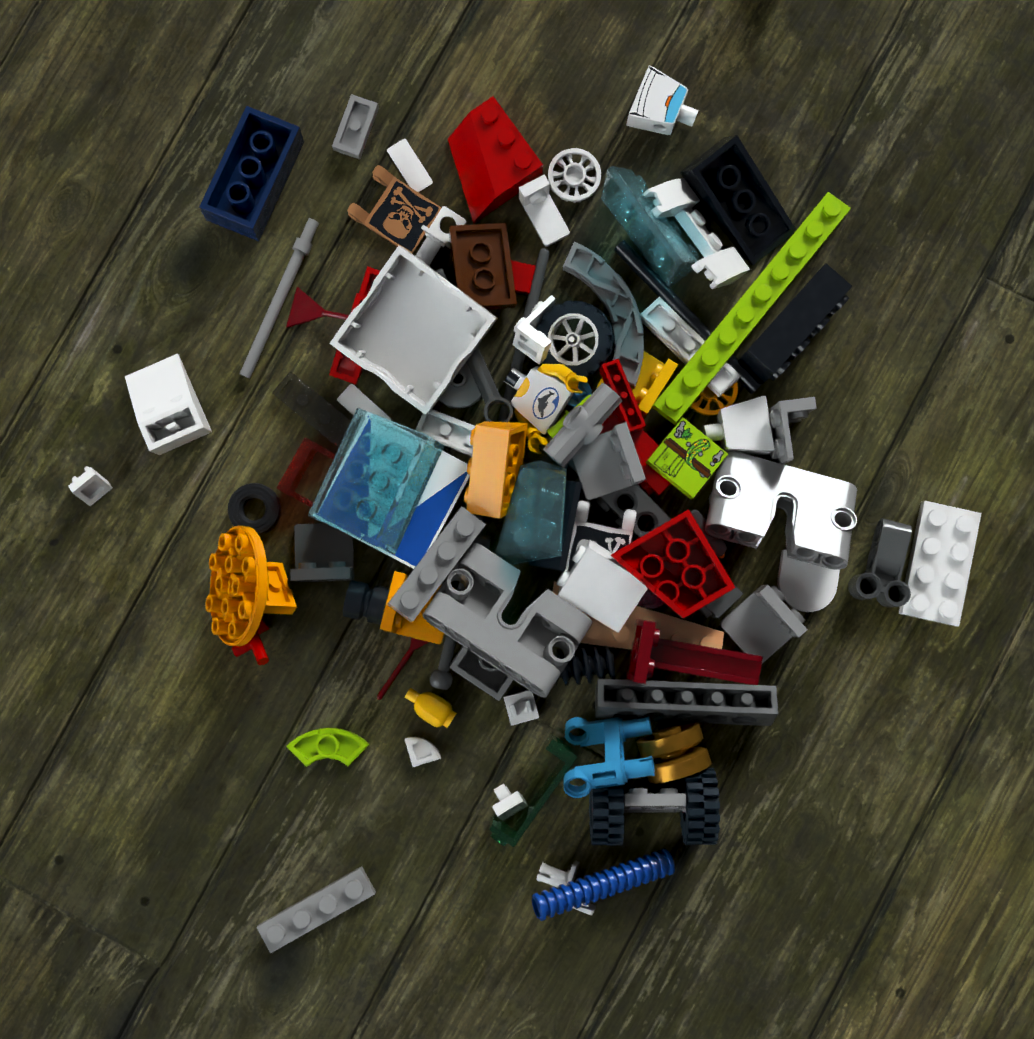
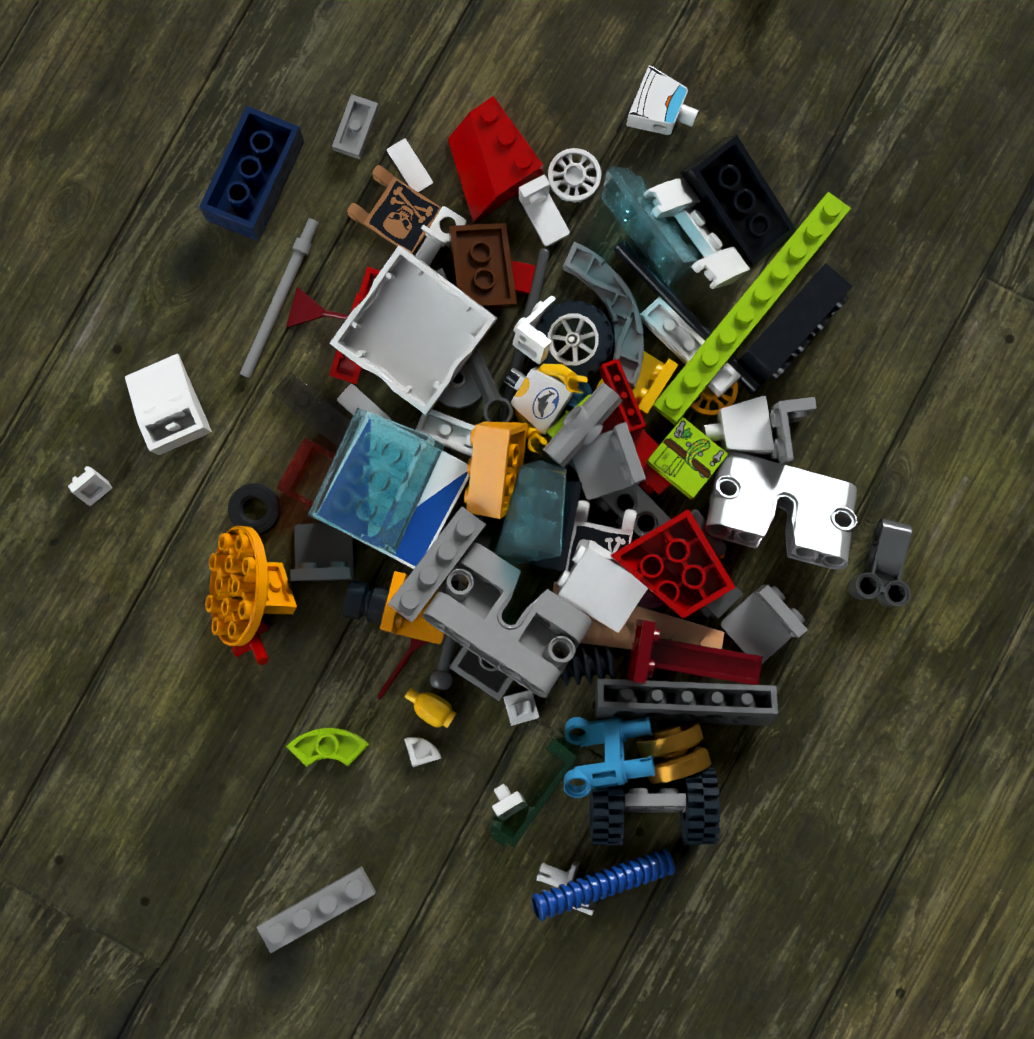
white tile [777,550,840,612] -> none
white plate [899,501,982,627] -> none

